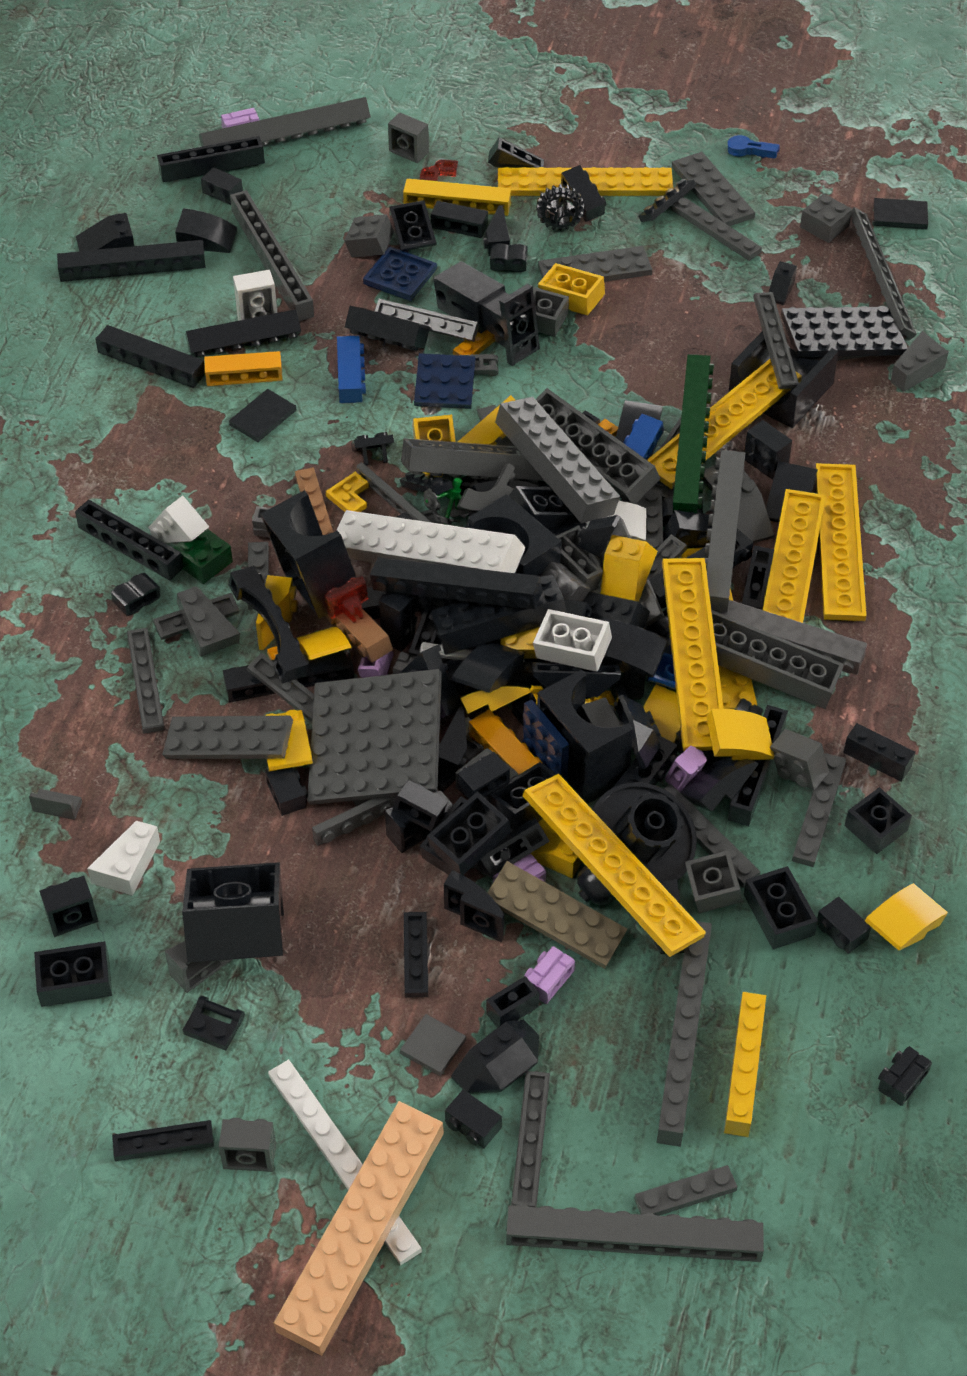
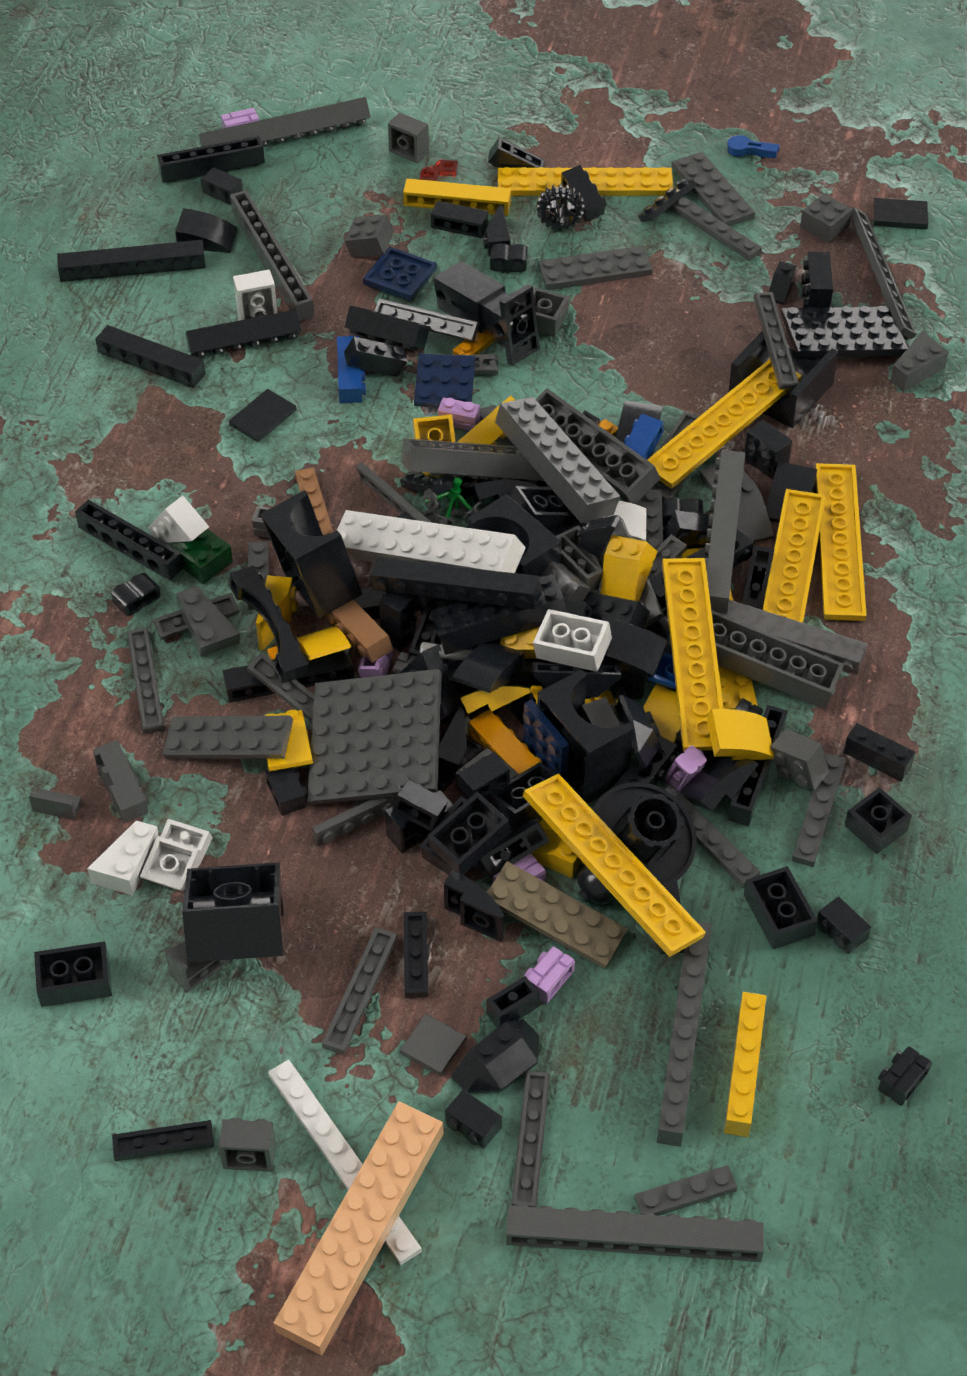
black brick [39,876,99,937] -> none
black slope [76,213,134,251] -> none
black plate [183,995,245,1051] -> none
light orange brick [204,351,283,386] -> none
clear red plate [324,576,368,623] -> none
yellow plate [326,472,369,512] -> none
black plate [351,432,394,466] -> none
black slope [389,200,437,252] -> none
dark grey arch [456,463,515,512] -> none
yellow slope [538,263,605,316] -> none
dark green brick [673,354,714,513] -> none
dark grey brick [685,850,743,913] -> none
yellow slope [865,883,948,951] -> none
none -> dark grey wedge [93,740,150,823]
none -> white slope [140,819,213,891]
none -> dark grey plate [322,927,397,1055]
none -> black brick [344,337,408,377]
none -> lavender brick [438,397,480,431]
none -> black brick [801,252,833,308]

